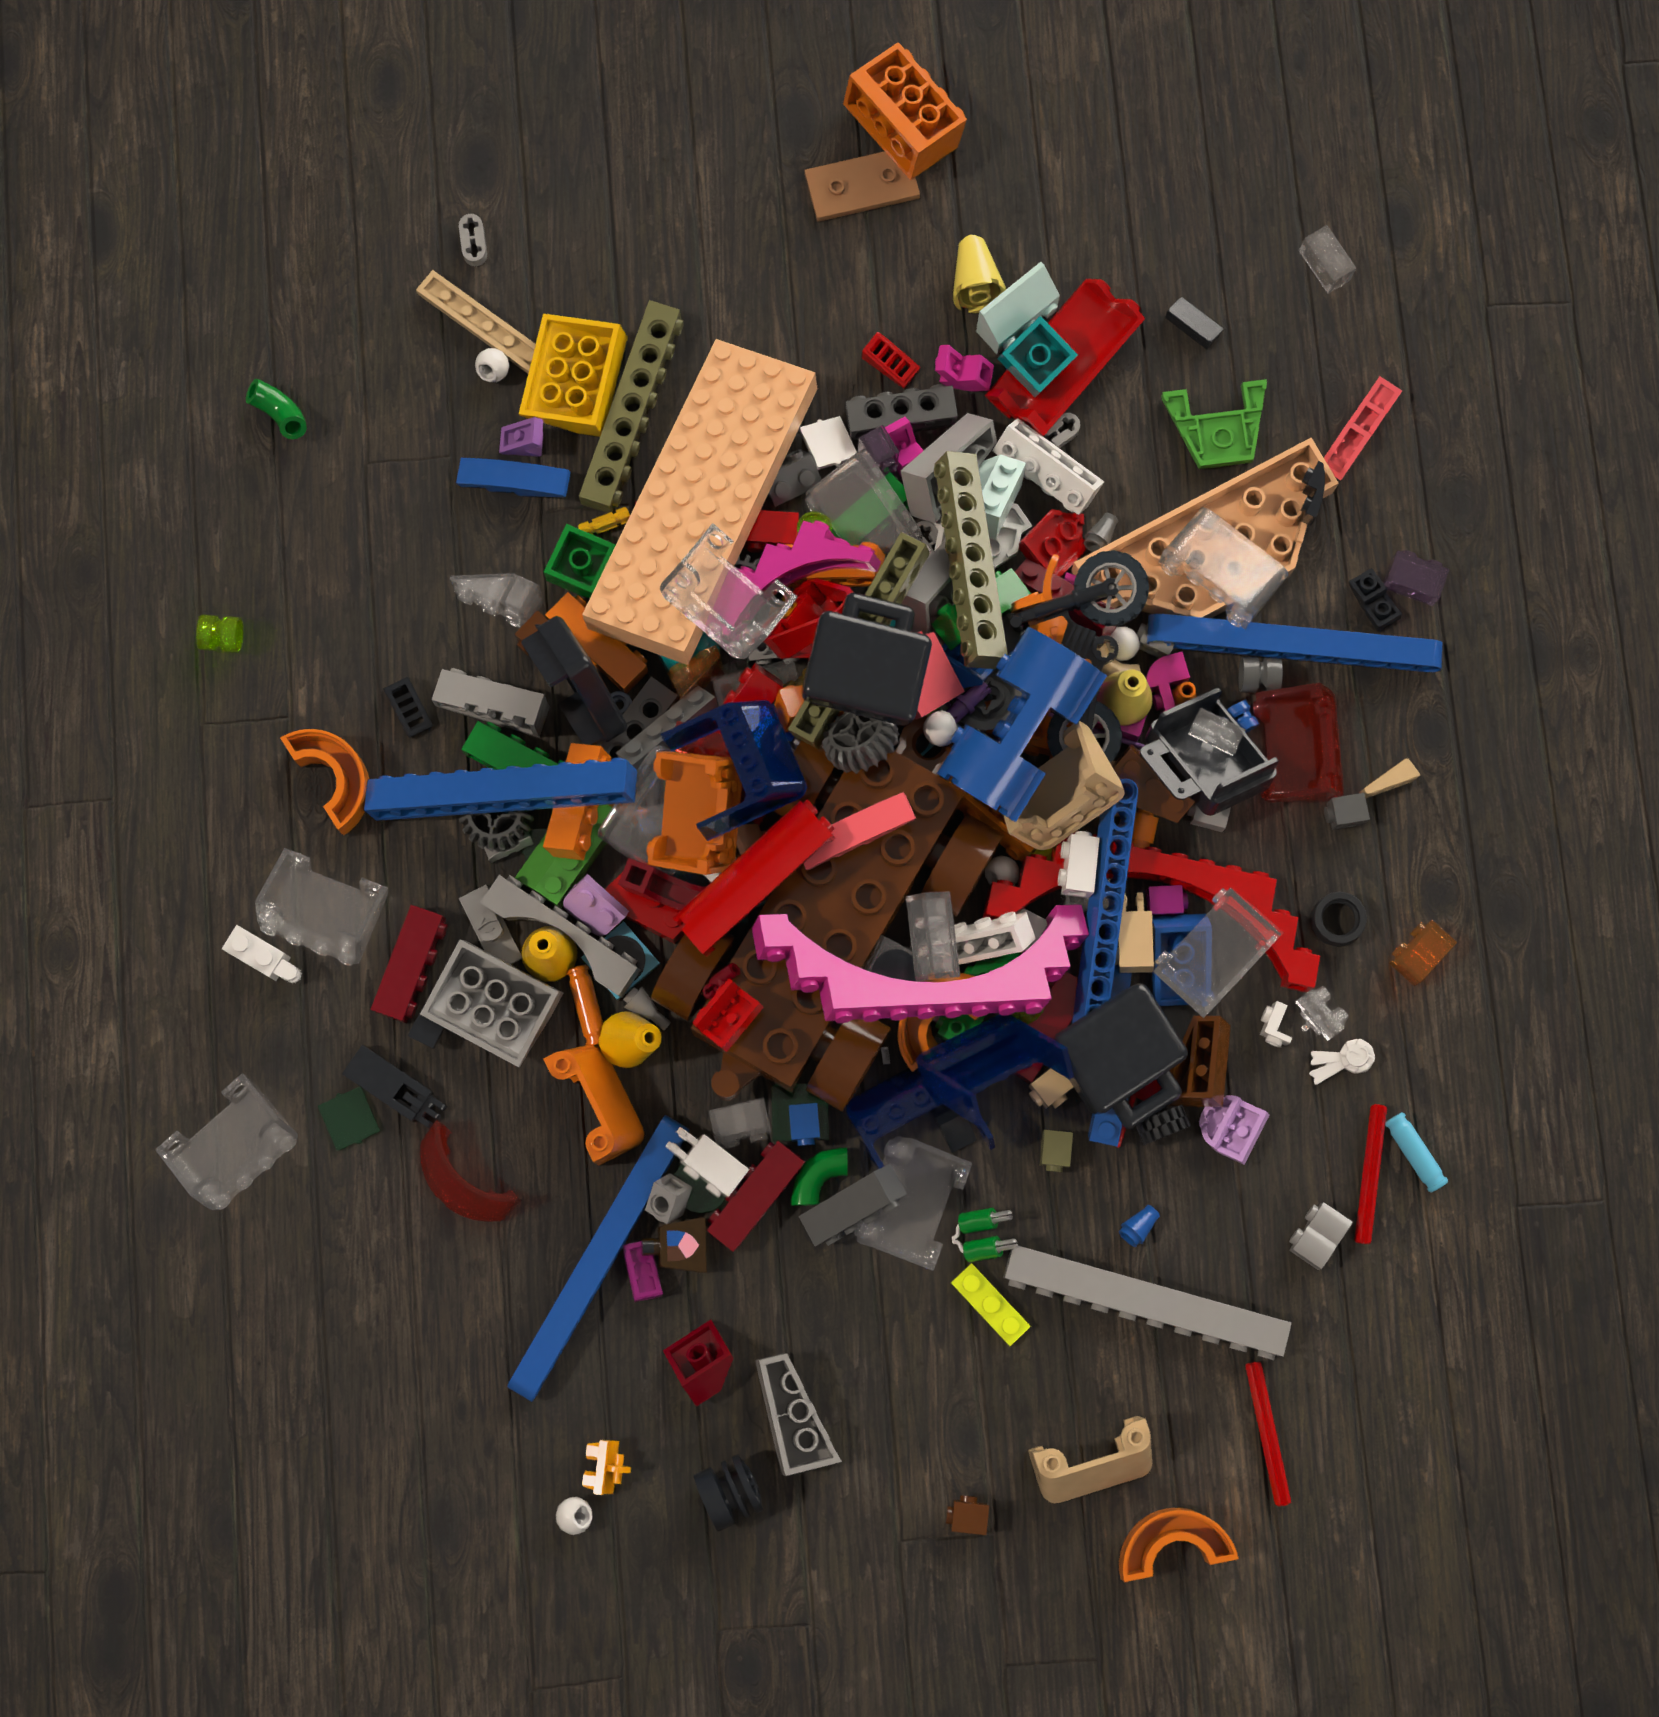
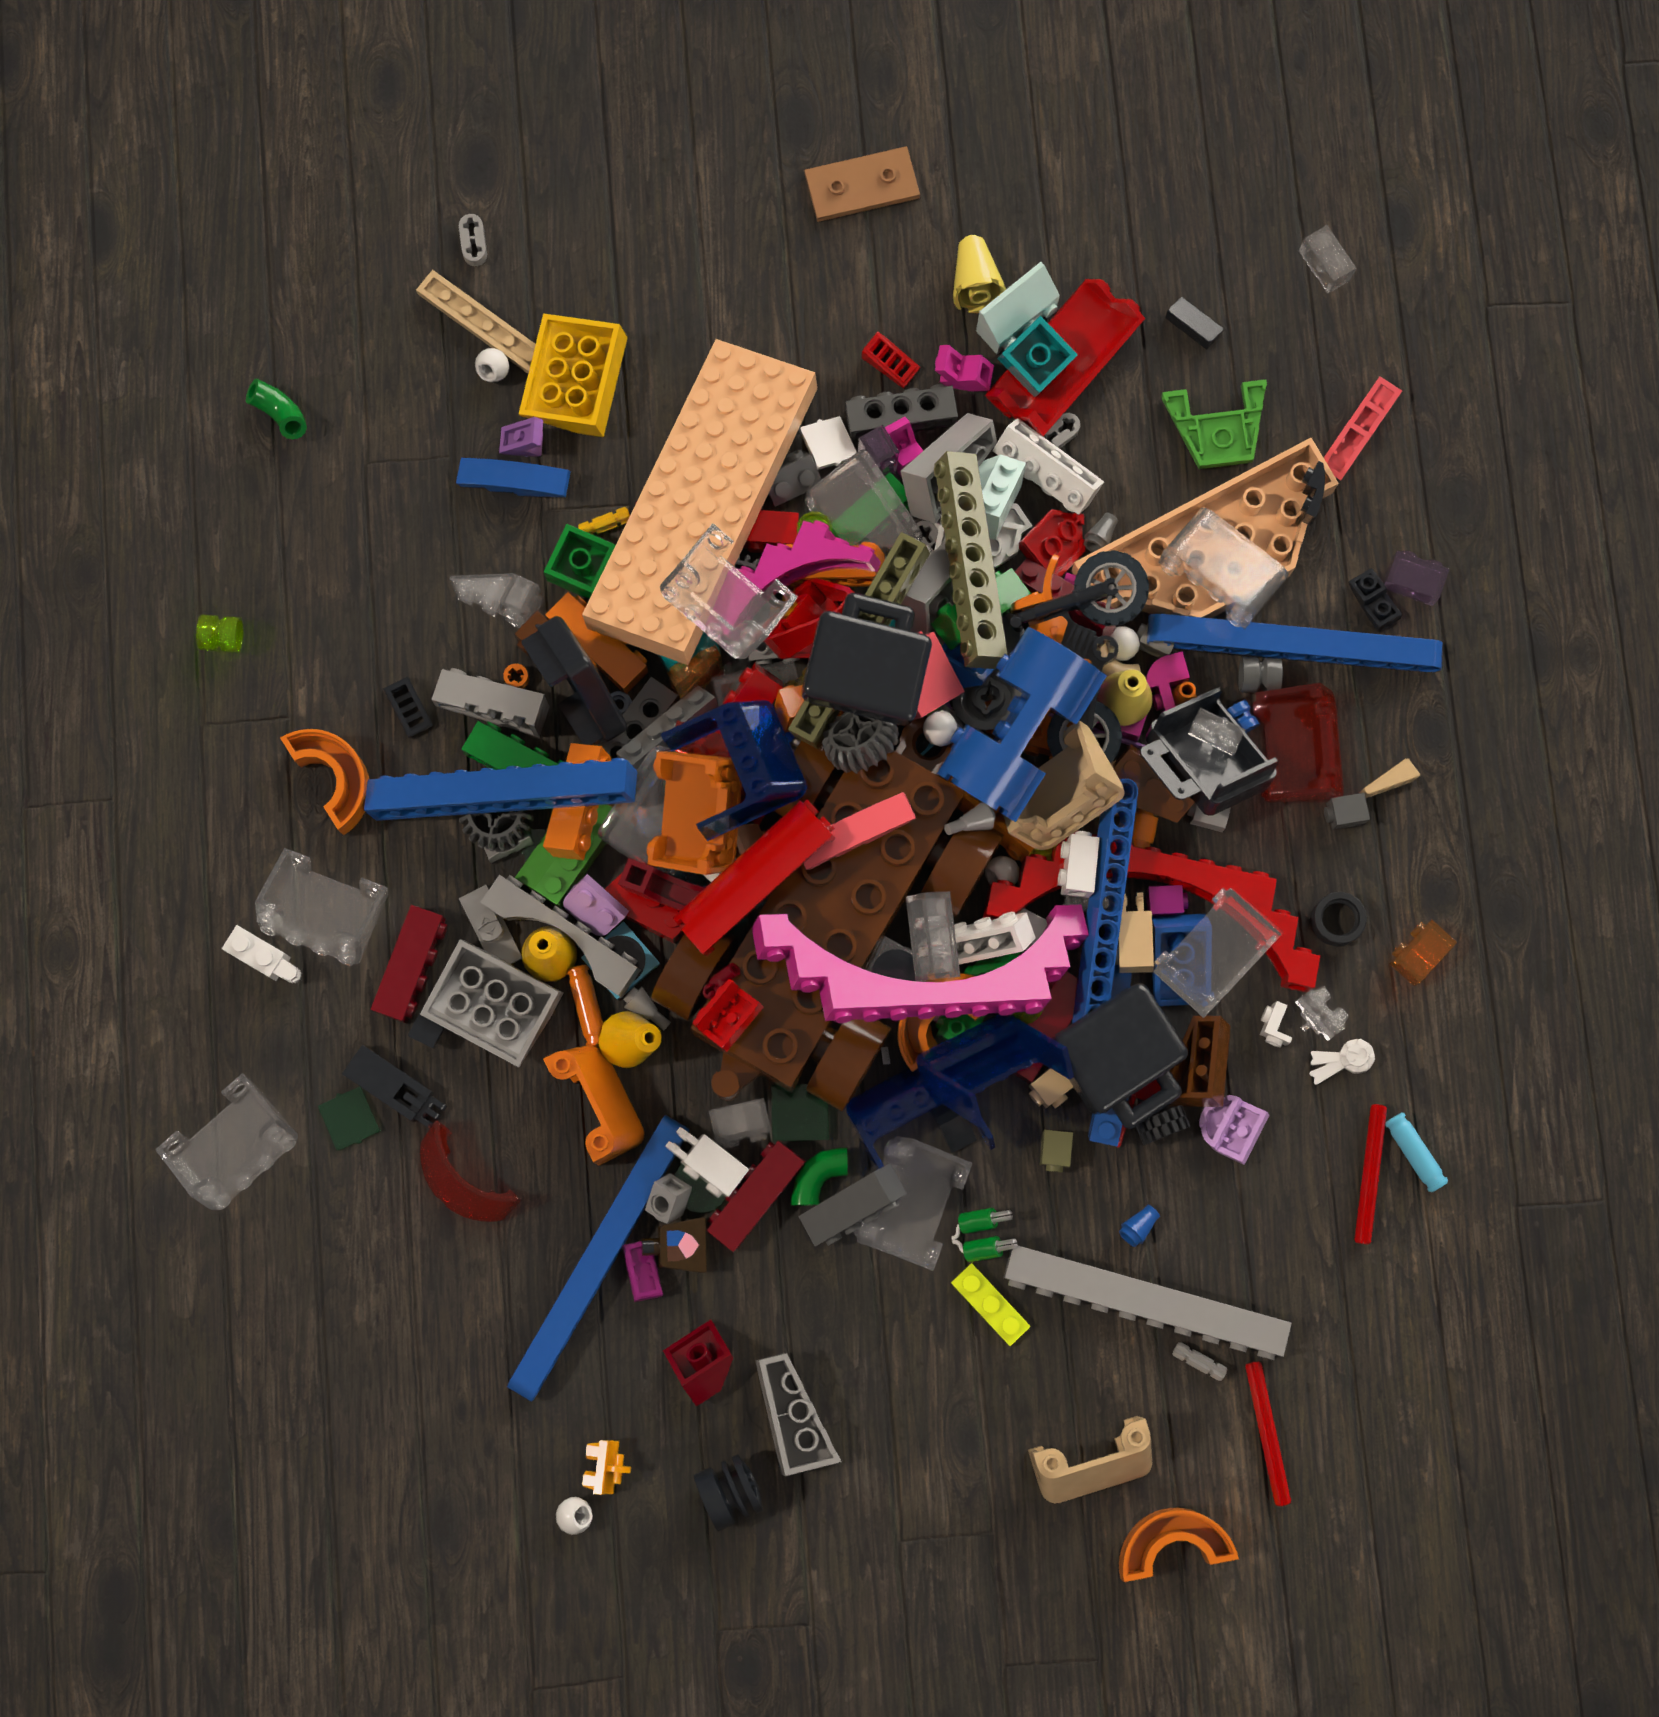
olive brick [579,300,684,513] -> none
blue brick [789,1103,820,1146] -> none
orange brick [843,42,967,180] -> none
medium lavender pin [946,682,991,724] -> none
reddish brown brick [946,1495,989,1535] -> none
light grey brick [1289,1202,1352,1270] -> none
none -> orange bush [503,663,529,689]
none -> light grey cone [944,802,995,835]
none -> light grey axle [1173,1342,1227,1381]

